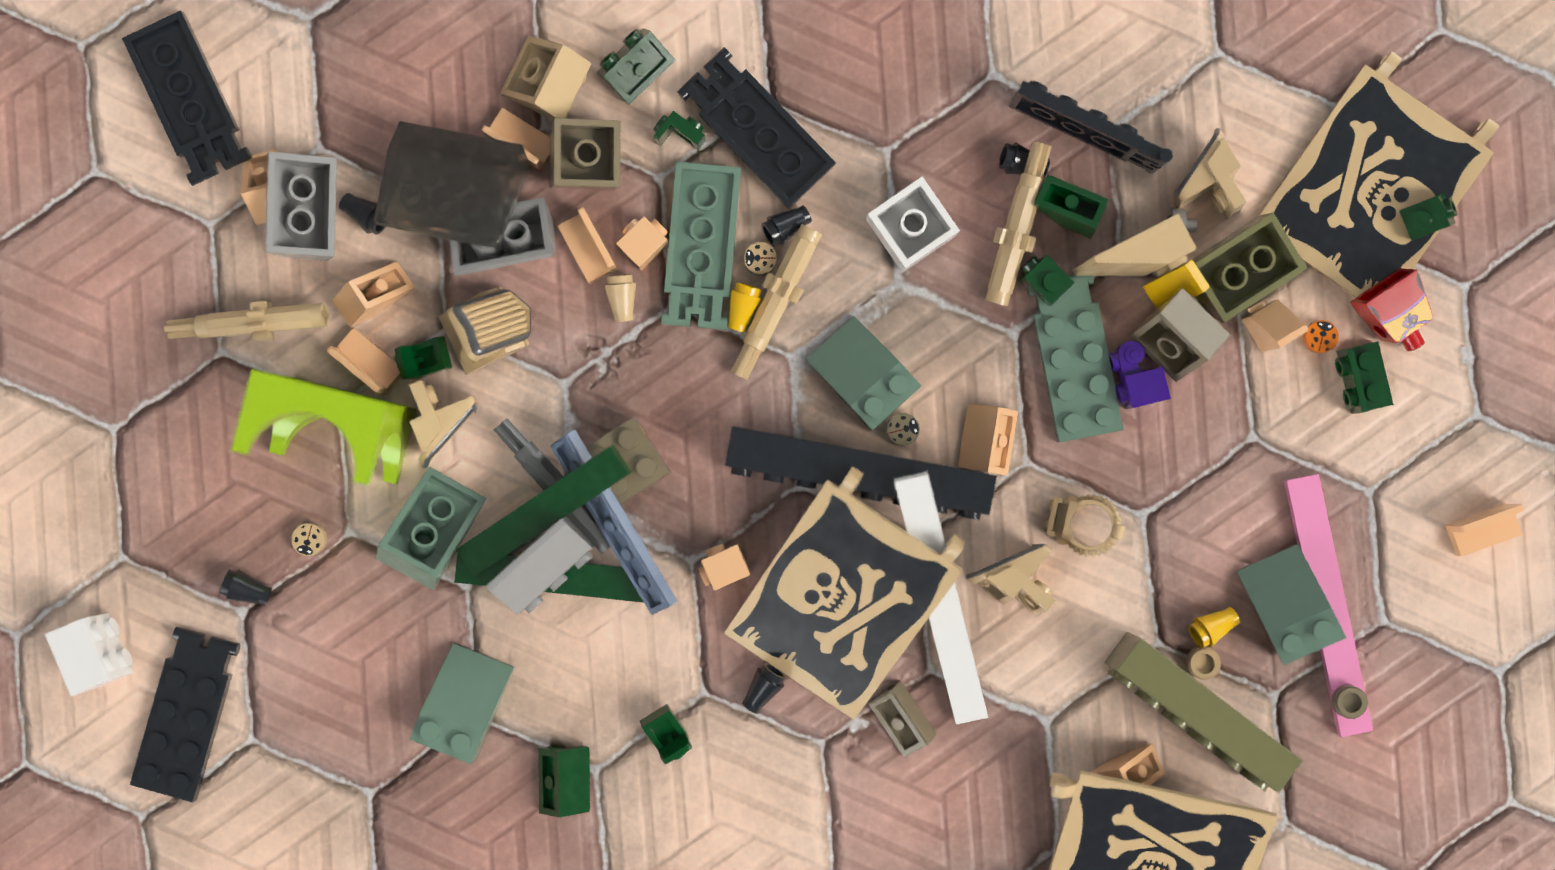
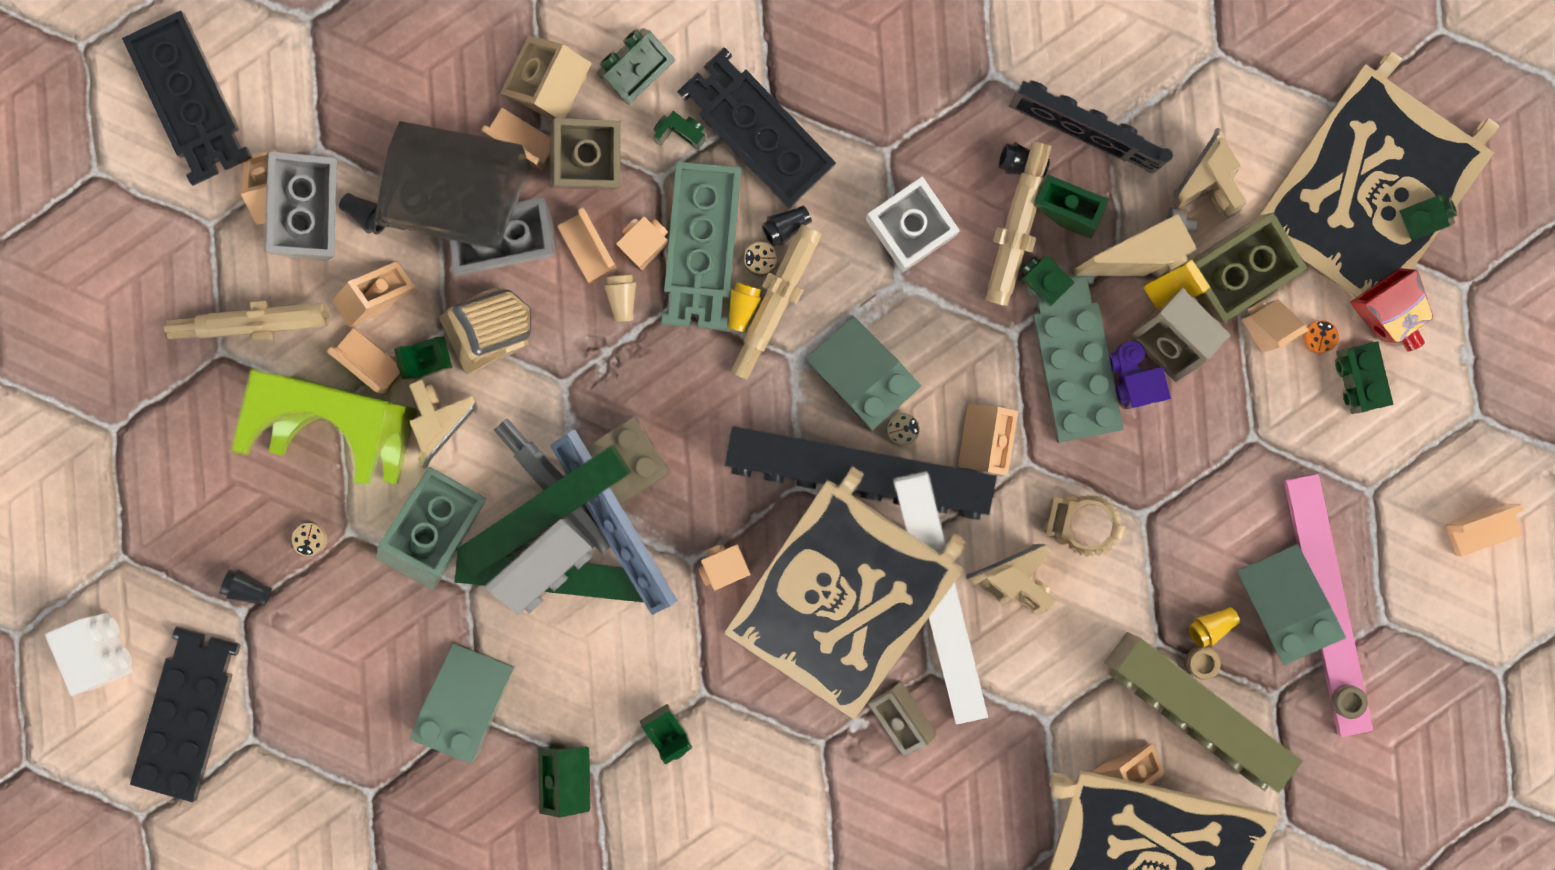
black cone [742,663,786,714] -> none

